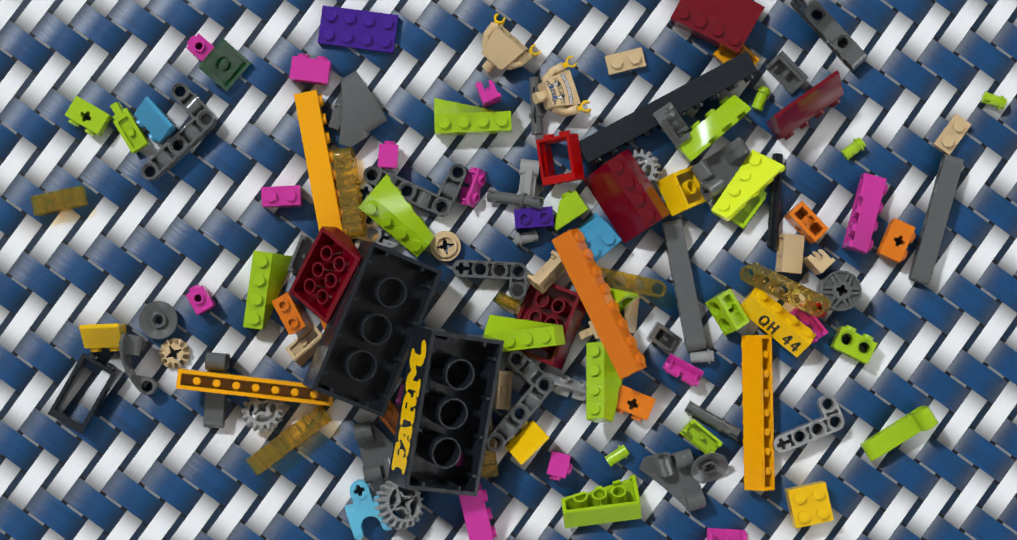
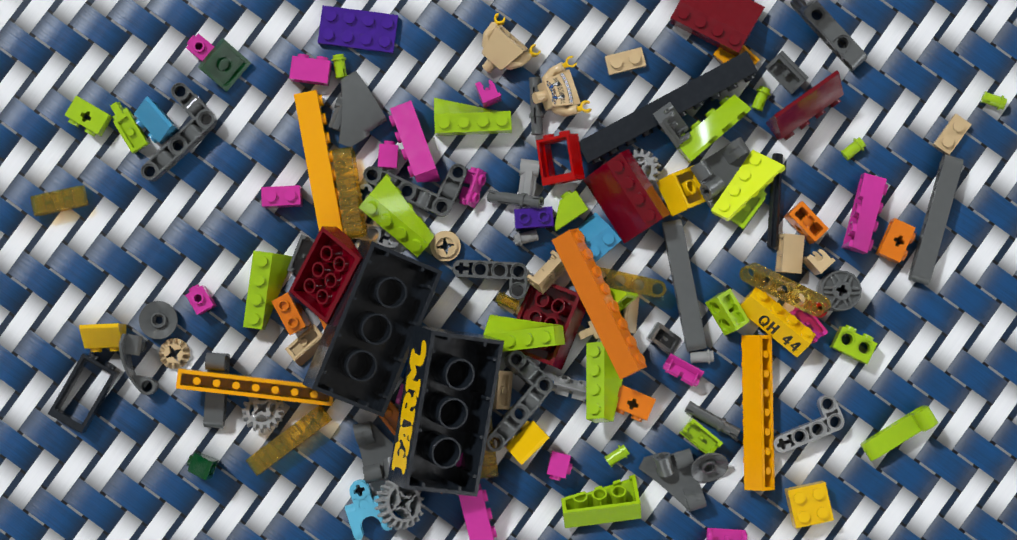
none -> dark green slope [187,452,219,480]
none -> lime pin [331,54,347,79]
none -> dark pink wedge [389,101,441,182]

